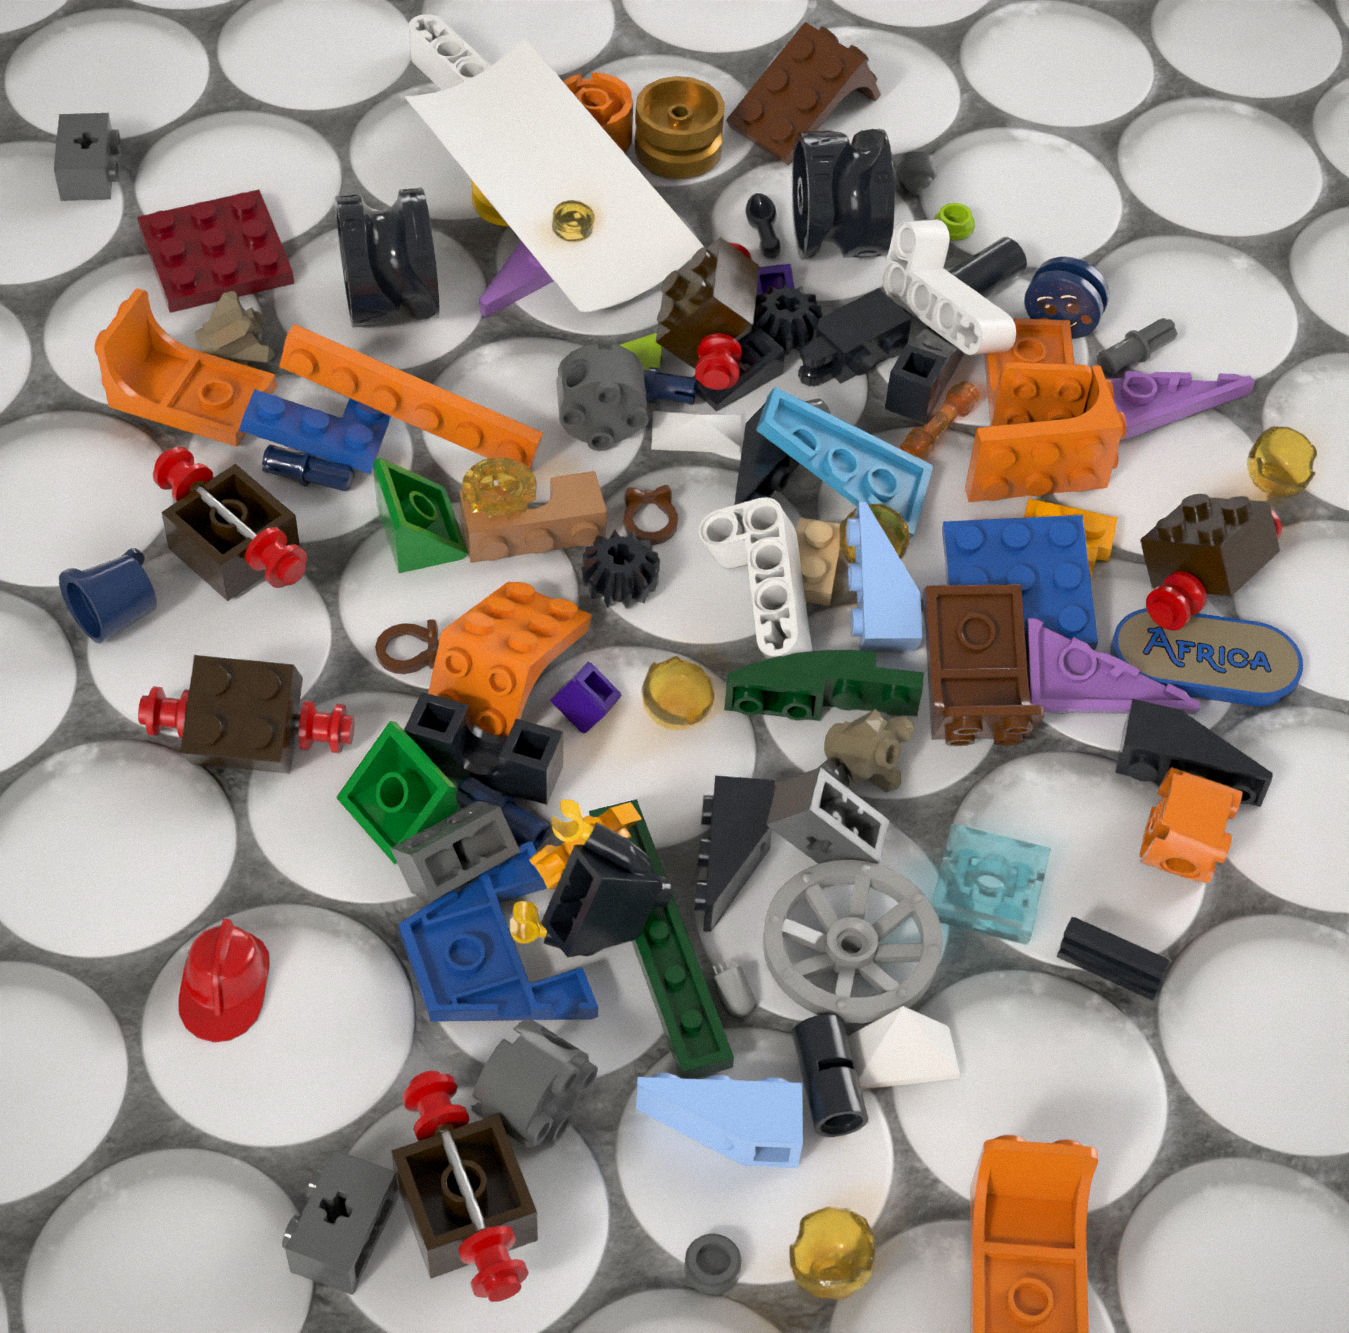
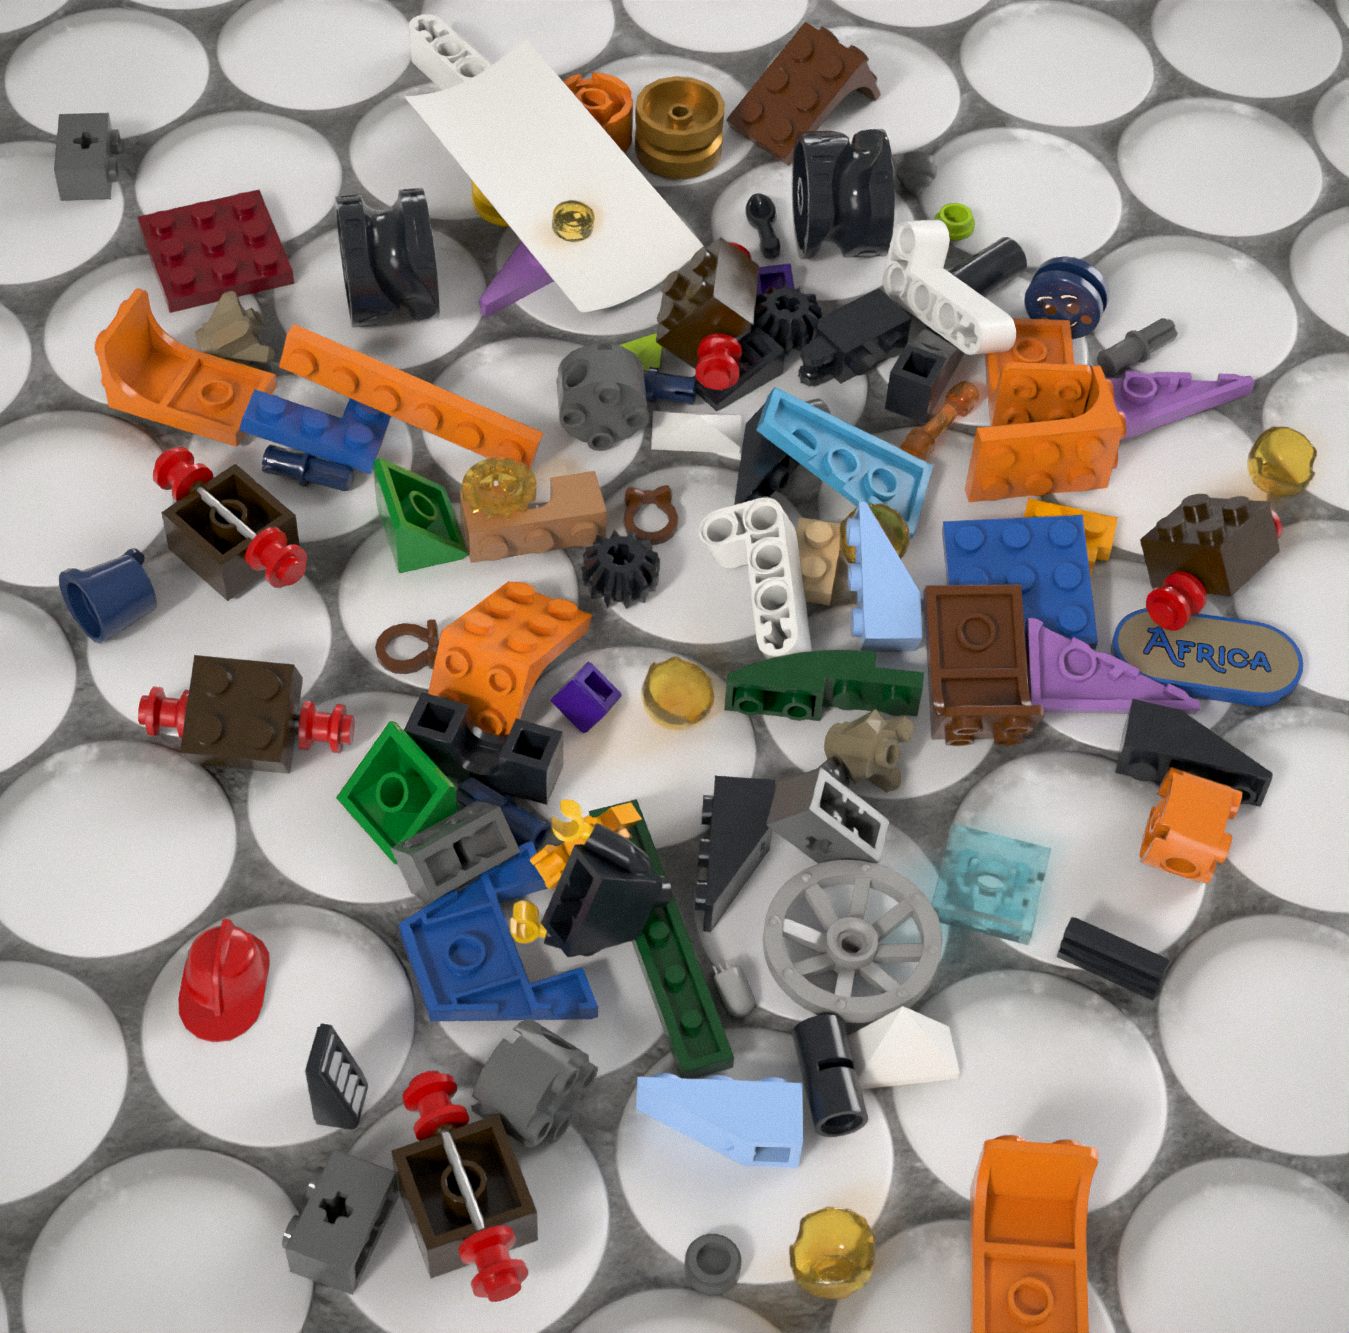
none -> black slope [305,1023,368,1130]

